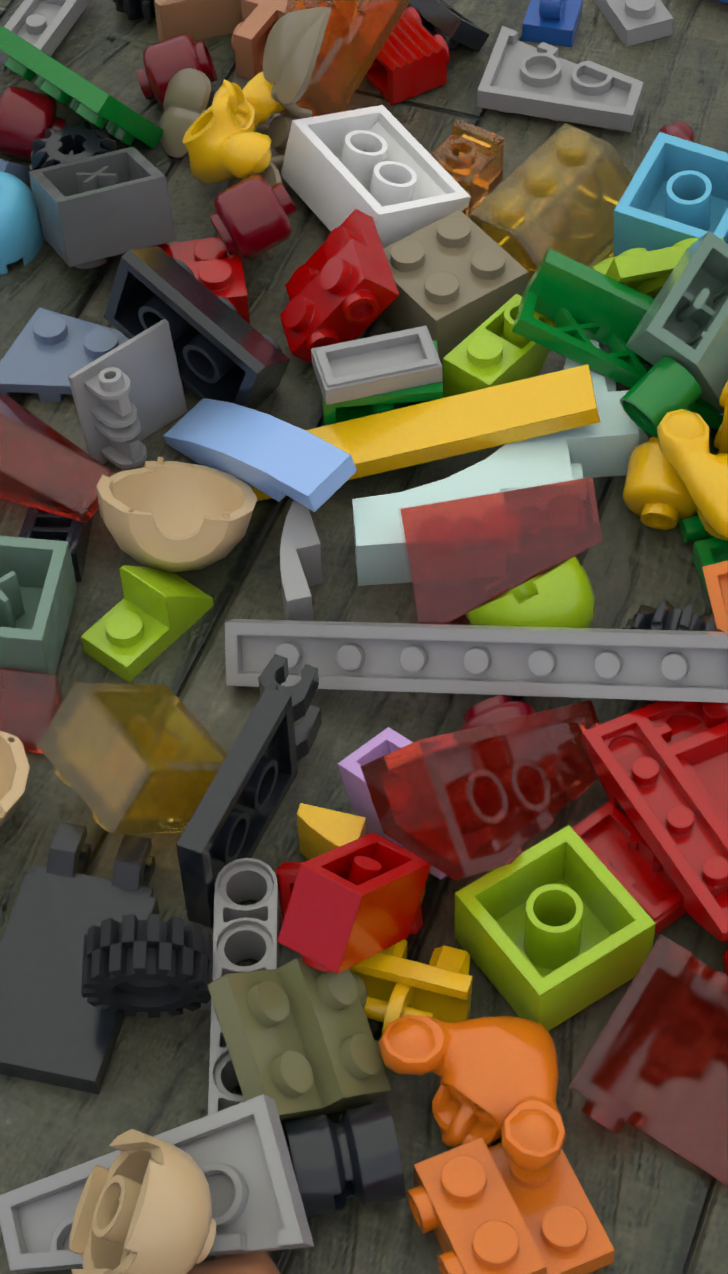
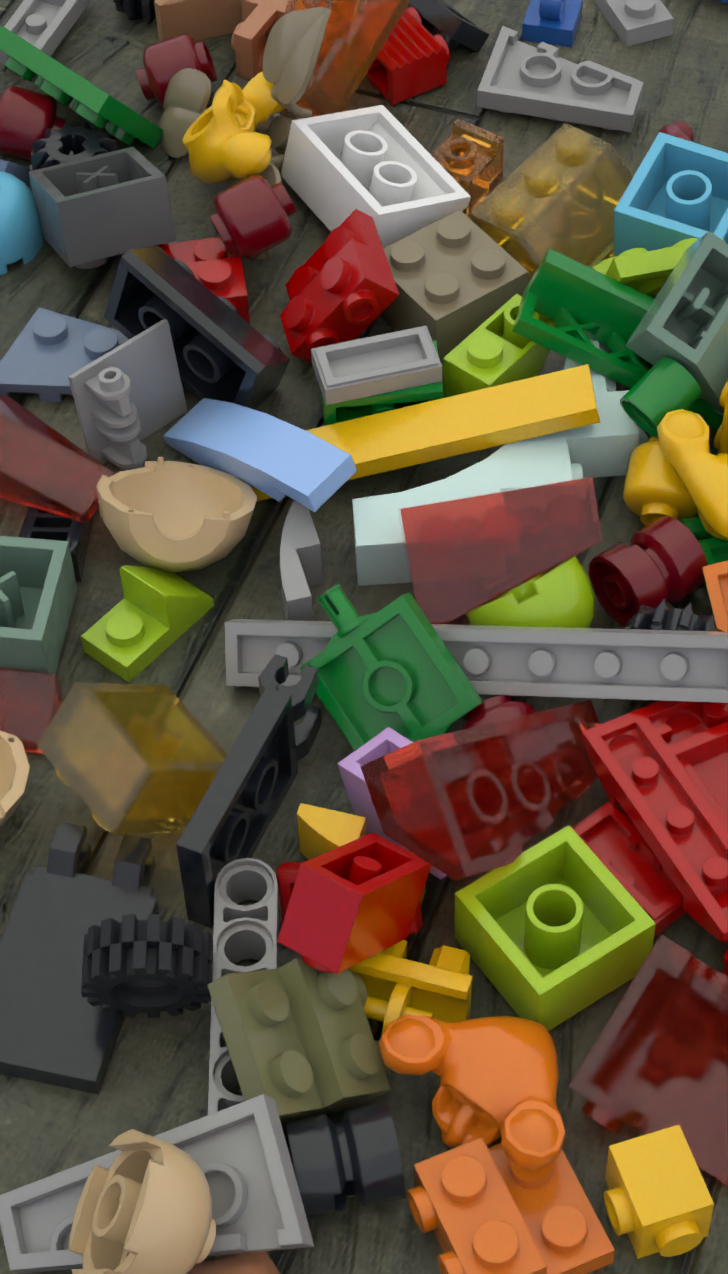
none -> green plate [299,584,483,787]
none -> dark red wheel [589,516,708,627]
none -> yellow brick [604,1124,714,1259]

